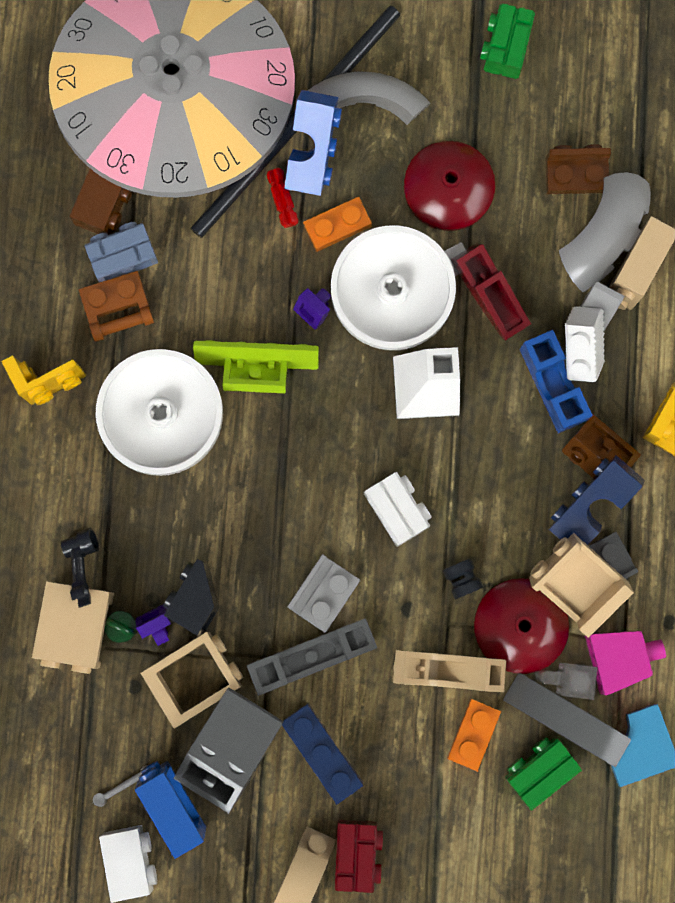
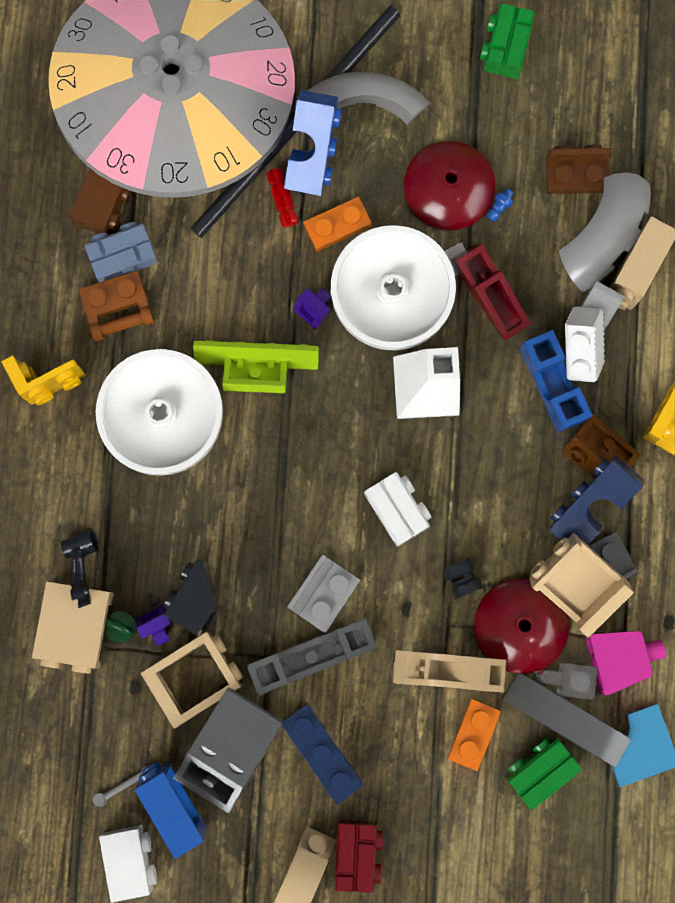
none -> blue piece [487,188,514,222]

